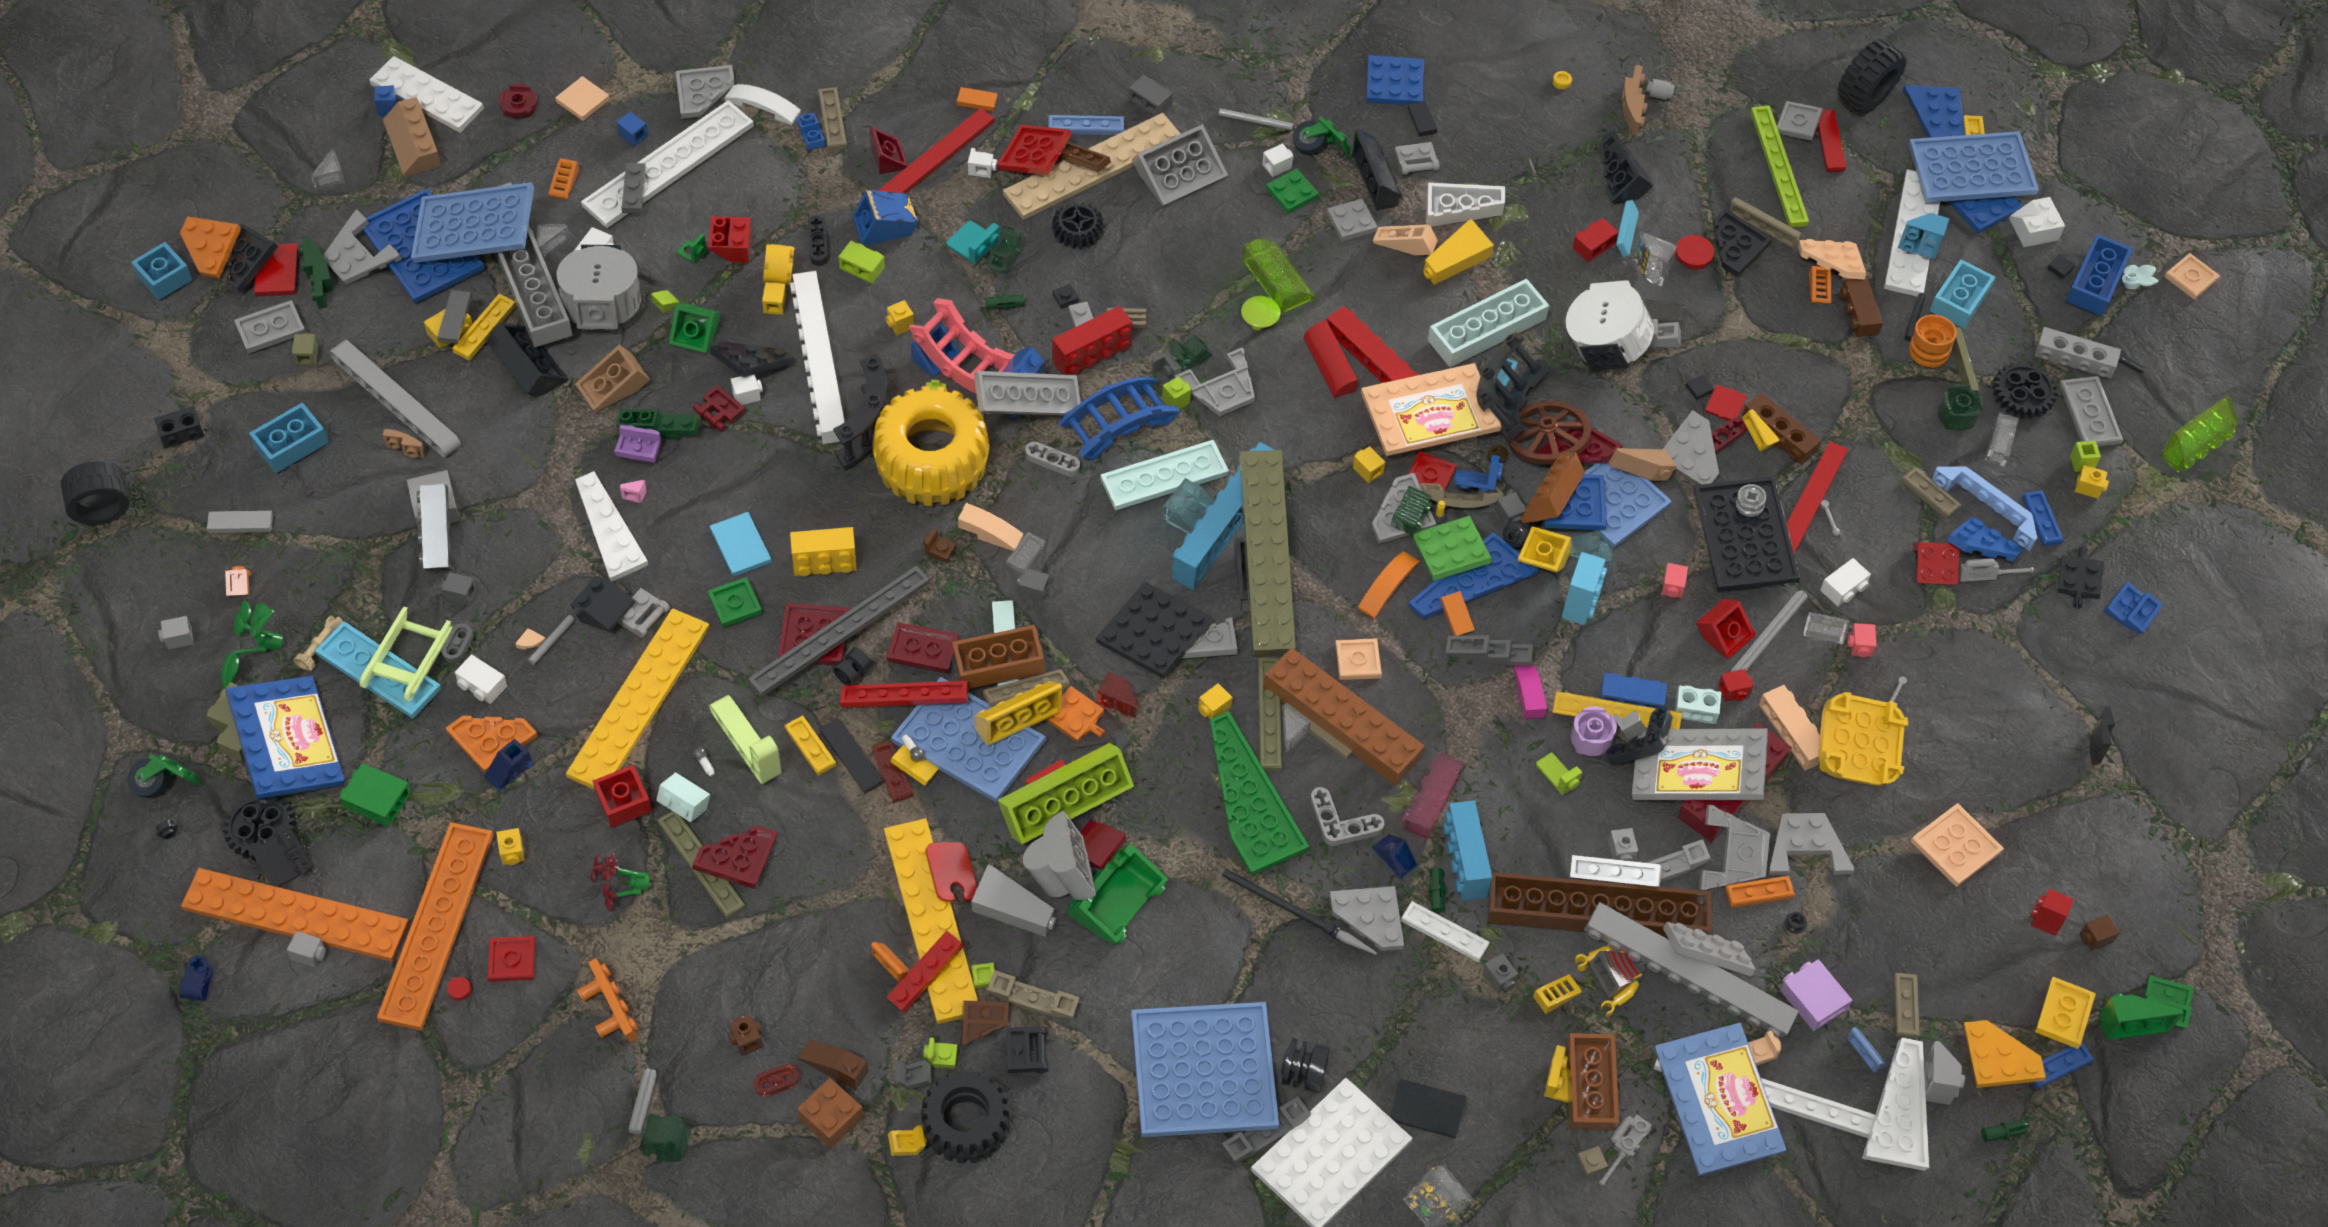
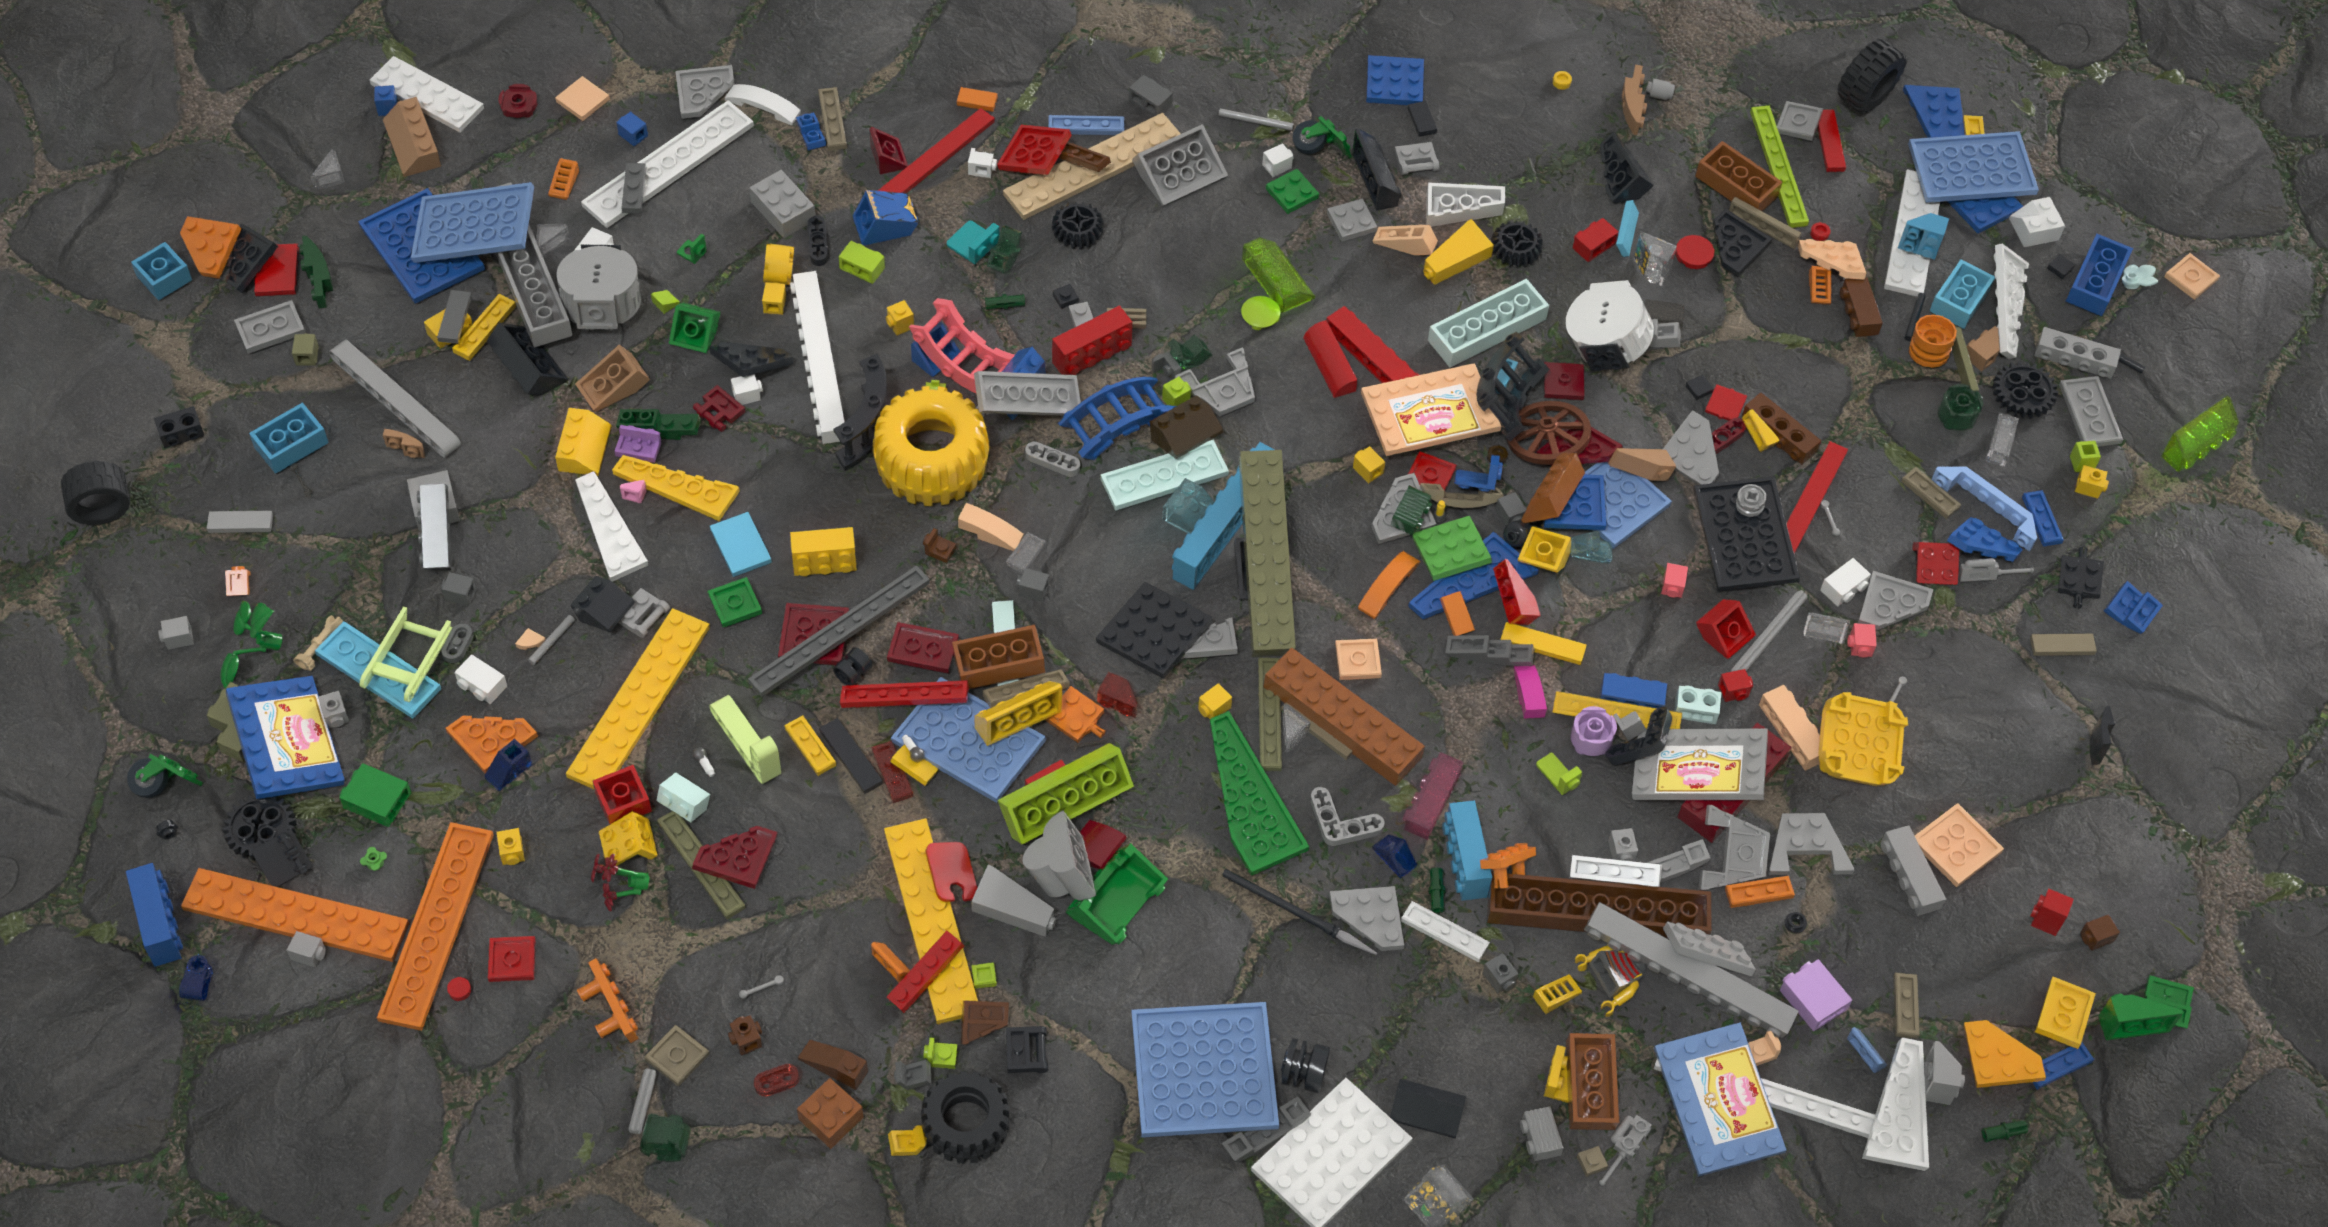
light grey wing [323,210,402,285] -> none
red slope [708,216,752,263] -> none
dark tan slope [987,970,1080,1019] -> none
medium azure brick [1562,552,1607,625] -> none
none -> blue brick [126,863,183,967]
none -> light grey brick [318,691,349,728]
none -> bright green plate [360,847,387,871]
none -> yellow slope [555,408,612,476]
none -> yellow bracket [599,811,658,865]
none -> yellow wing [612,455,740,521]
none -> dark tan tile [644,1025,710,1087]
none -> light grey hinge [739,975,784,999]
none -> light grey brick [749,170,815,238]
none -> dark brown slope [1149,395,1223,459]
none -> orange plate [1480,843,1536,888]
none -> black gear [1491,220,1543,268]
none -> red slope [1493,559,1540,625]
none -> yellow tile [1501,622,1586,665]
none -> light grey brick [1520,1106,1564,1161]
none -> dark red plate [1544,362,1584,400]
none -> dark orange brick [1695,141,1783,211]
none -> red tile [1810,222,1830,241]
none -> light grey plate [1858,571,1933,630]
none -> light grey brick [1881,825,1946,916]
none -> medium nougat slope [1966,326,2000,372]
none -> white wing [1994,244,2029,359]
none -> dark tan tile [2030,634,2097,656]

